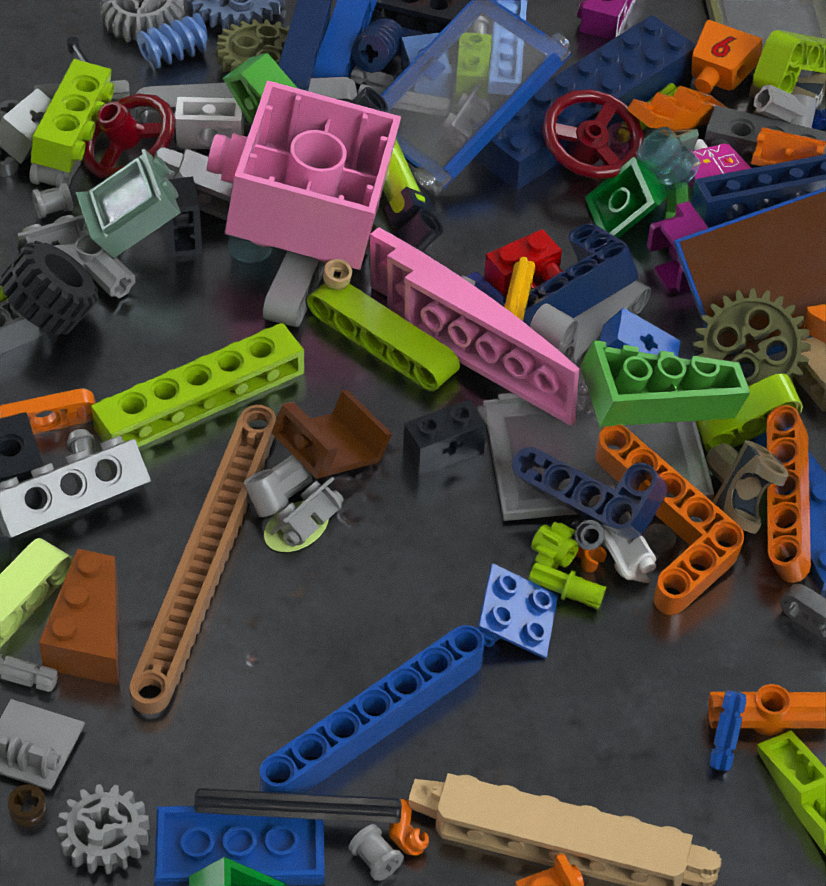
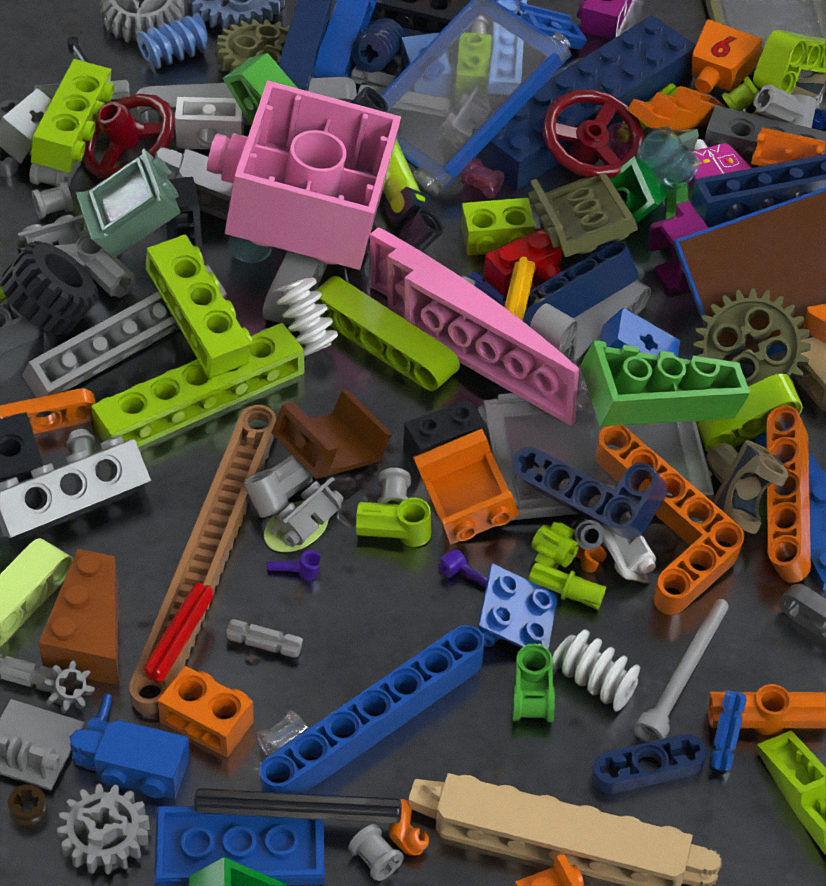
tan hinge [323,259,352,290] -> none
none -> light grey brick [22,265,227,398]
none -> light grey gear [42,661,95,714]
none -> blue hinge [69,720,190,799]
none -> blue hand [88,694,113,733]
none -> red axle [144,582,213,683]
none -> lime brick [146,234,253,378]
none -> orange brick [158,666,254,758]
none -> light grey axle [226,619,303,658]
none -> clear bush [256,710,308,757]
none -> dark purple hand [267,550,321,581]
none -> white piece [273,278,338,356]
none -> lime piece [356,497,432,547]
none -> light grey bush [377,468,411,504]
none -> orange panel [413,429,520,545]
none -> dark purple hand [438,550,488,588]
none -> clear pink bush [461,157,505,199]
none -> lime brick [461,198,536,256]
none -> bright green piece [512,643,555,723]
none -> blue plate [515,2,587,50]
none -> olive bracket [528,173,638,257]
none -> white piece [552,629,640,711]
none -> dark blue beam [591,734,707,794]
none -> light grey piece [634,599,728,743]
none -> lime bush [721,76,759,111]

